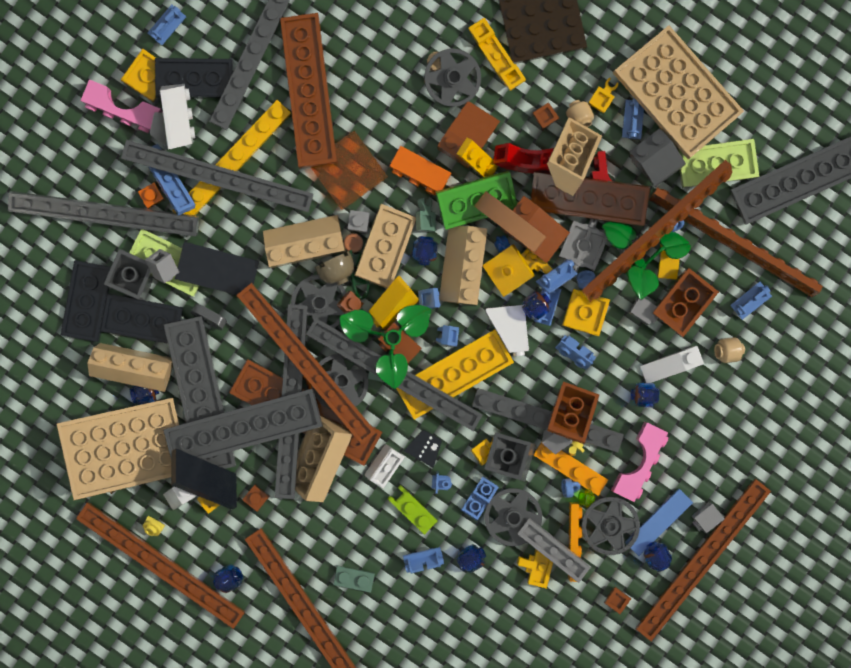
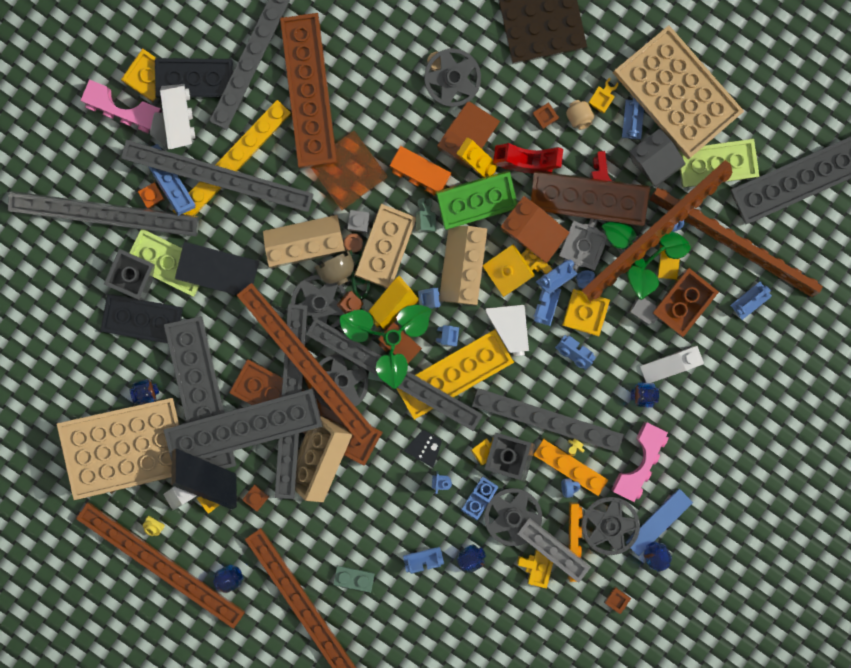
black tile [60,260,111,342] -> none
tan slope [87,343,173,392] -> none
light grey brick [145,249,179,283] -> none
medium blue hinge [147,4,186,45] -> none
dark grey beam [191,303,227,330] -> none
white slope [365,444,405,488] -> none
lime hinge [387,485,438,535] -> none
clear blue head [412,236,438,265] -> none
yellow slope [468,18,526,91] -> none
medium nougat slope [474,191,546,253] -> none
blue plate [494,235,510,252] -> none
clear blue head [521,291,551,320] -> none
light grey brick [542,428,572,454] -> none
tan slope [547,117,602,196] -> none
dark orange slope [547,382,599,444] -> none
clear neon green plate [578,489,595,508] -> none
dark orange plate [635,479,771,641] -> none
light grey brick [691,502,724,533] -> none
tan head [714,337,745,363] -> none

